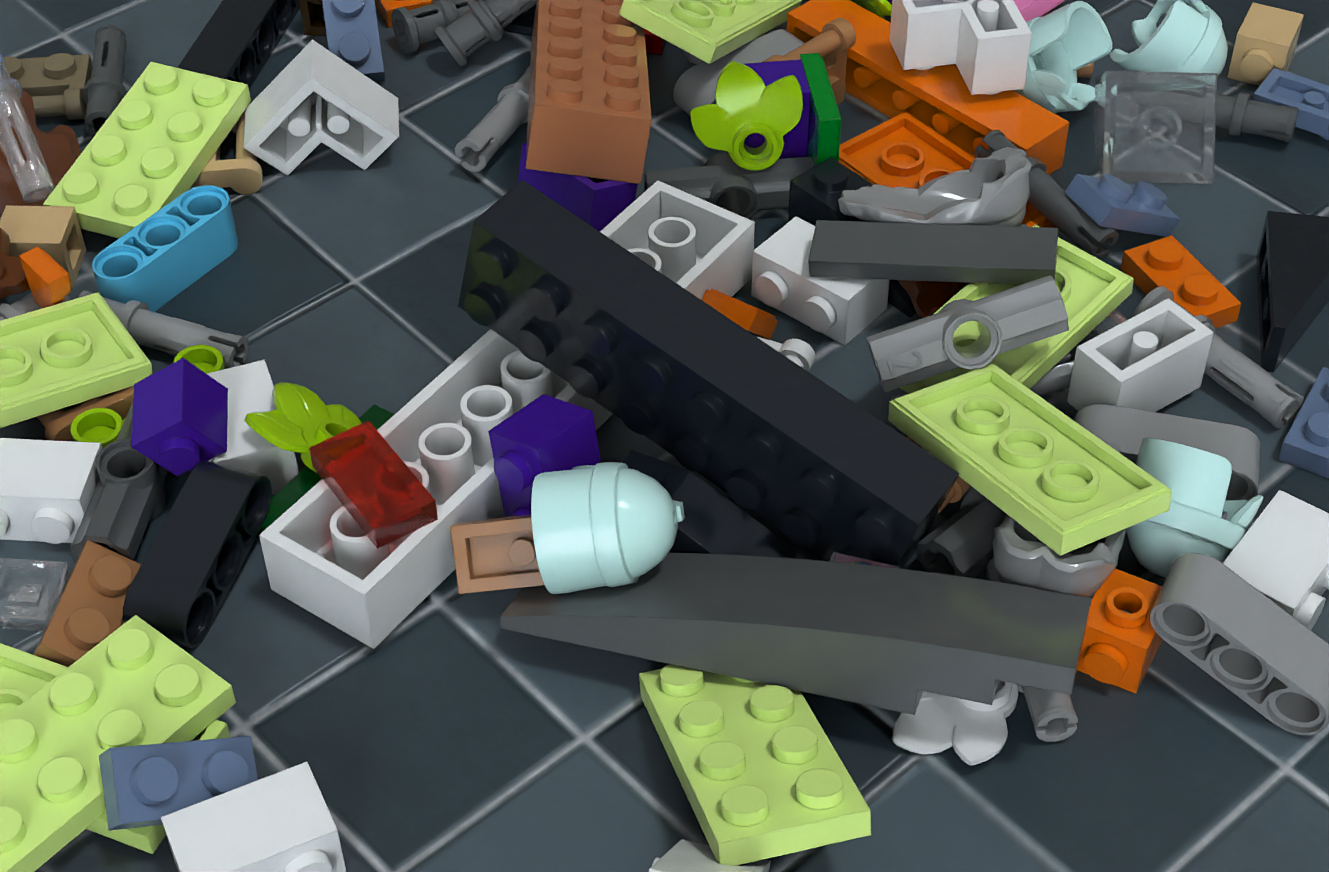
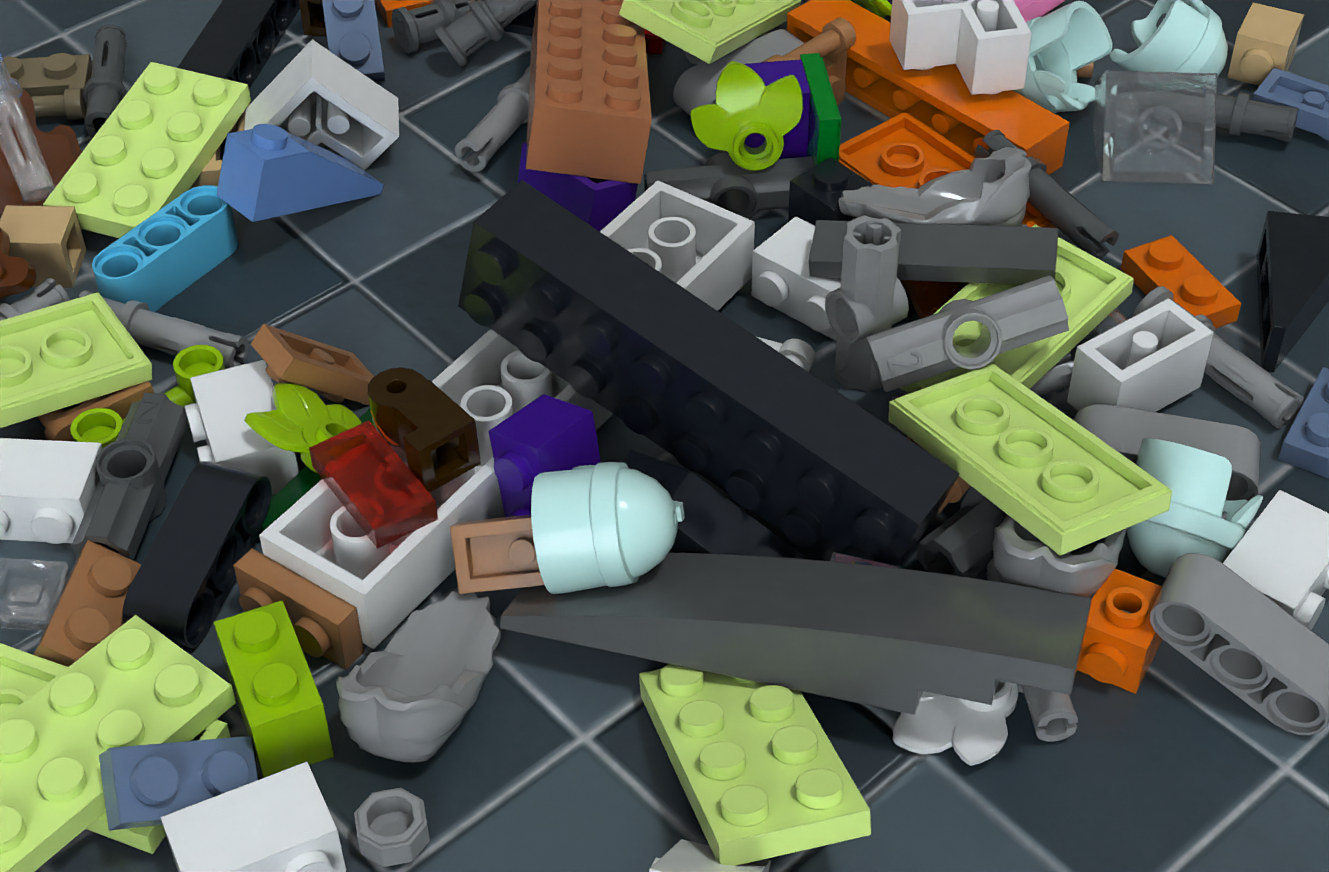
orange tile [19,246,72,308] -> none
dark purple brick [131,358,228,476] -> none
orange tile [702,288,778,339] -> none
sand blue plate [1064,174,1181,237] -> none
none -> lime brick [213,600,334,778]
none -> medium blue slope [216,124,384,222]
none -> medium nougat plate [233,548,364,670]
none -> medium nougat plate [251,324,374,406]
none -> light grey hair [336,591,501,763]
none -> light grey tile [354,788,430,867]
none -> dark brown leg [368,367,481,495]
none -> light grey piece [825,215,909,393]

